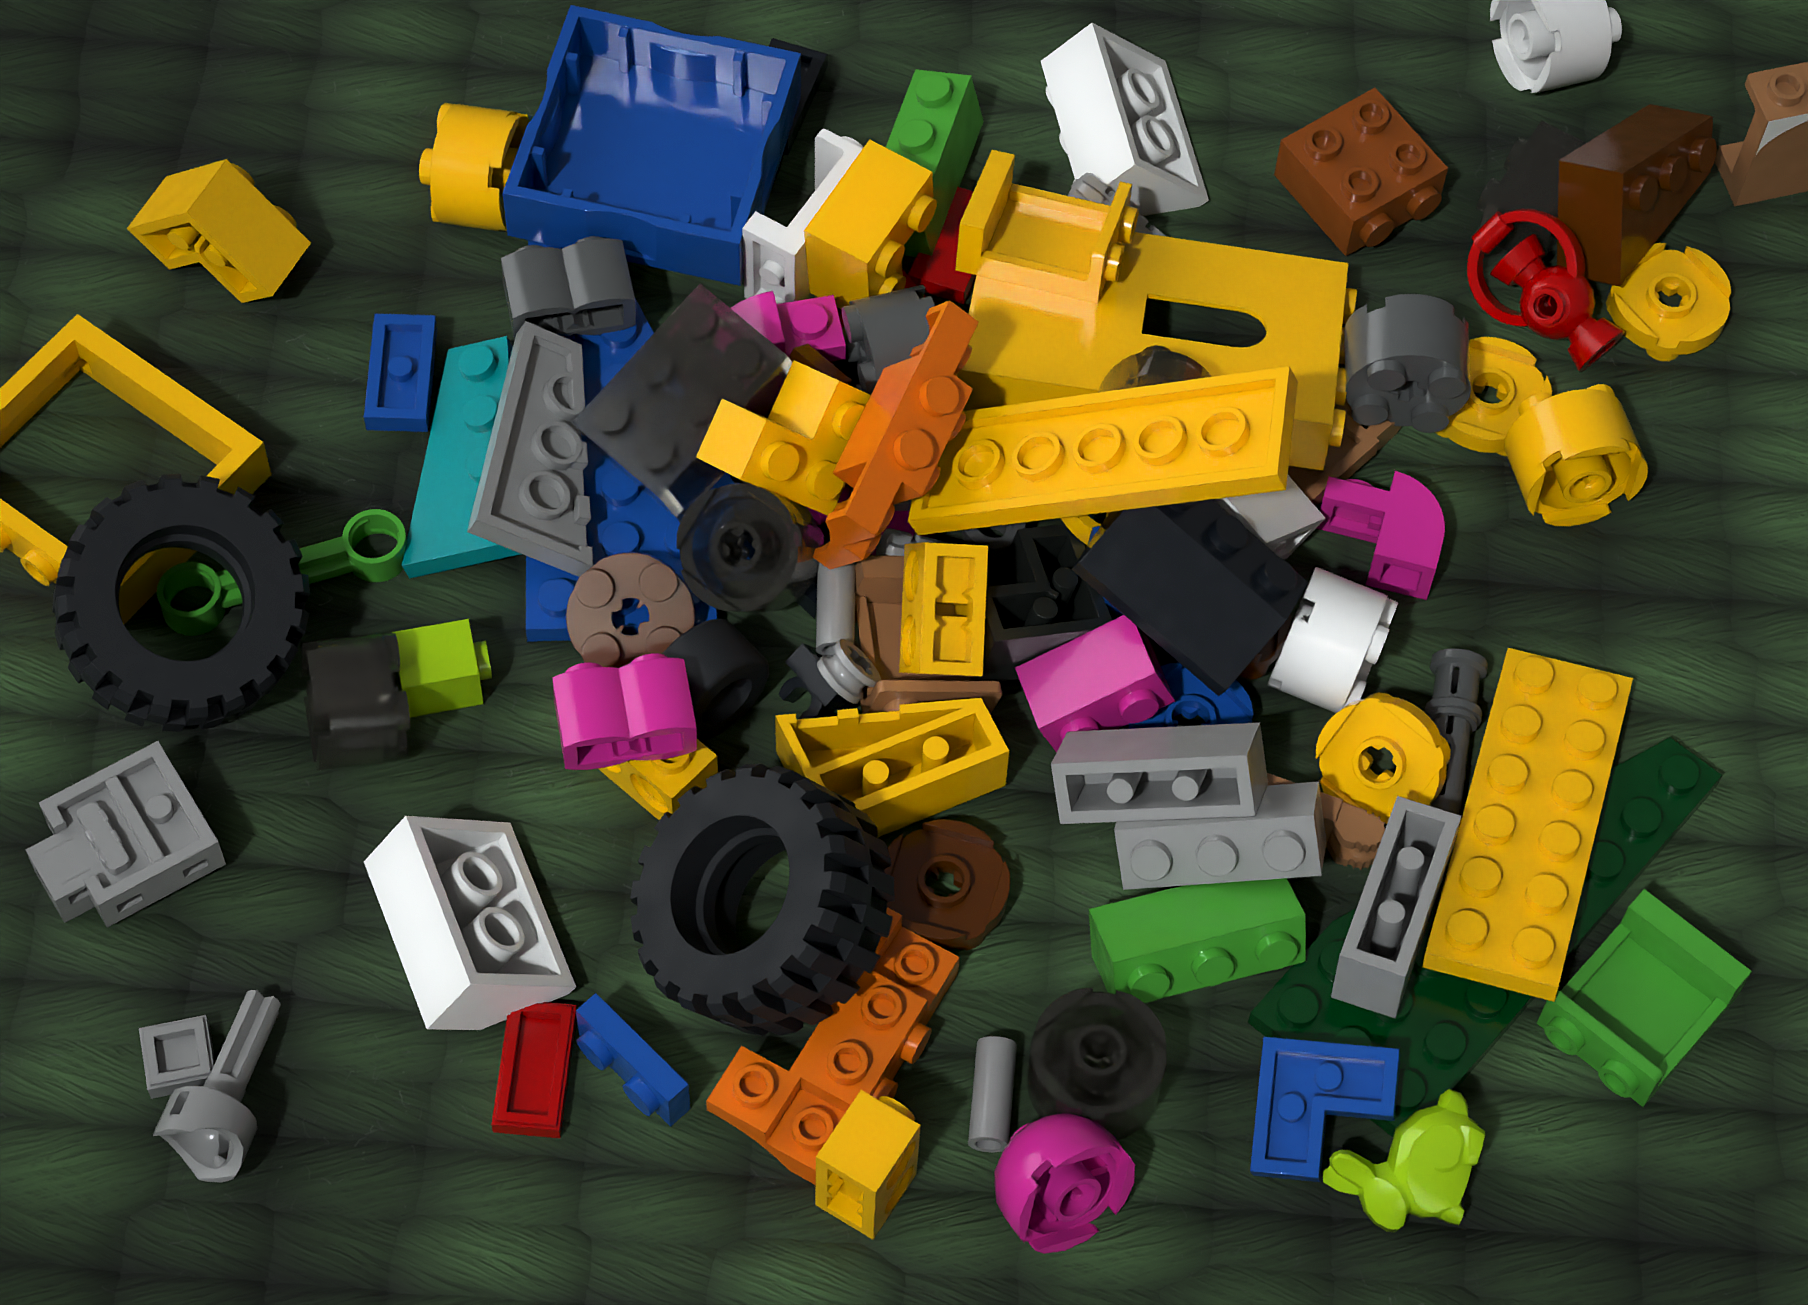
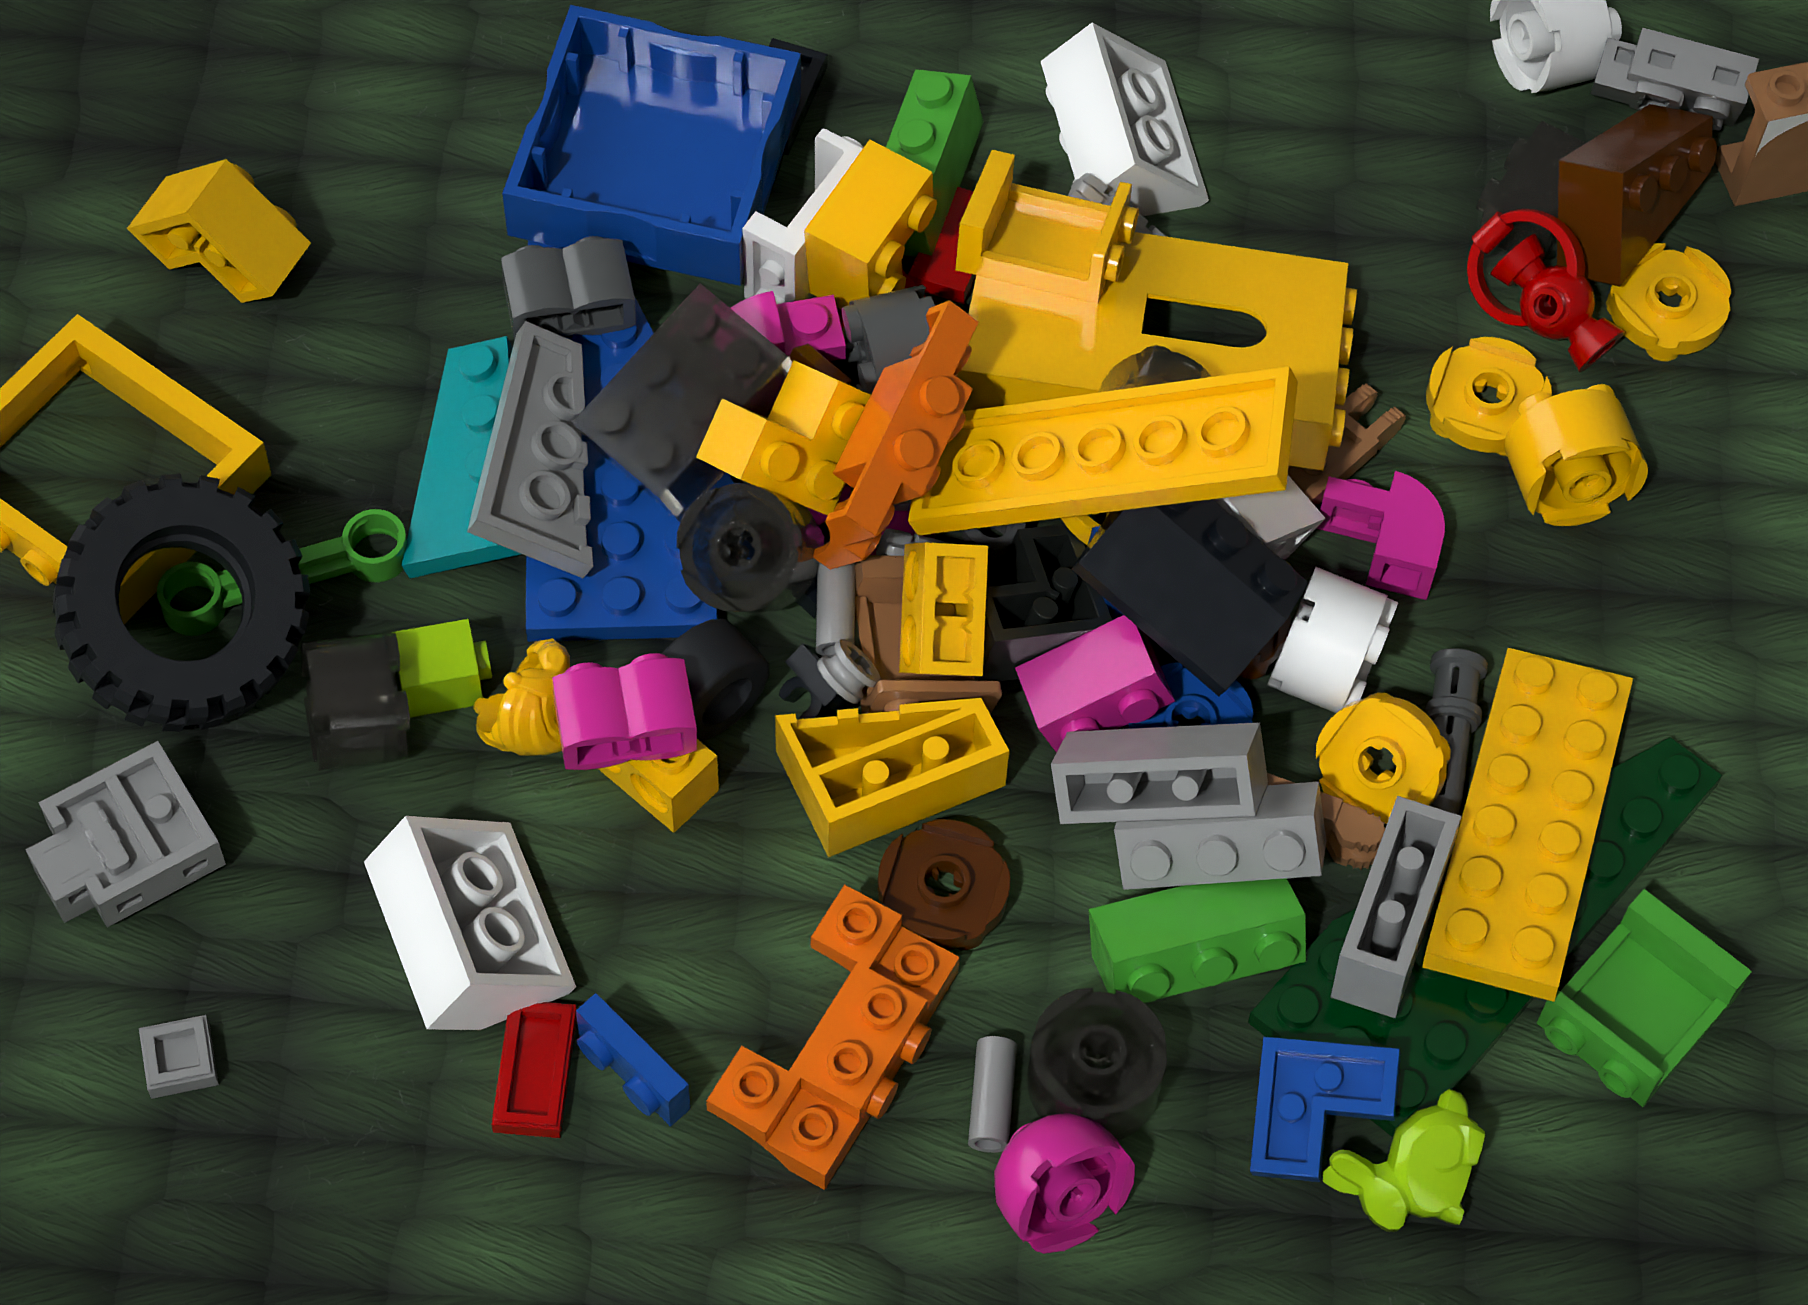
light grey piece [153,990,281,1183] -> none
blue plate [364,314,438,432] -> none
yellow brick [419,103,532,232] -> none
reddish brown plate [566,552,695,668] -> none
black tyre [630,764,895,1036] -> none
yellow brick [815,1090,921,1240] -> none
dark orange brick [1274,87,1448,256] -> none
dark grey brick [1344,294,1471,433] -> none
none -> yellow hair [474,638,570,756]
none -> light grey piece [1590,28,1759,130]

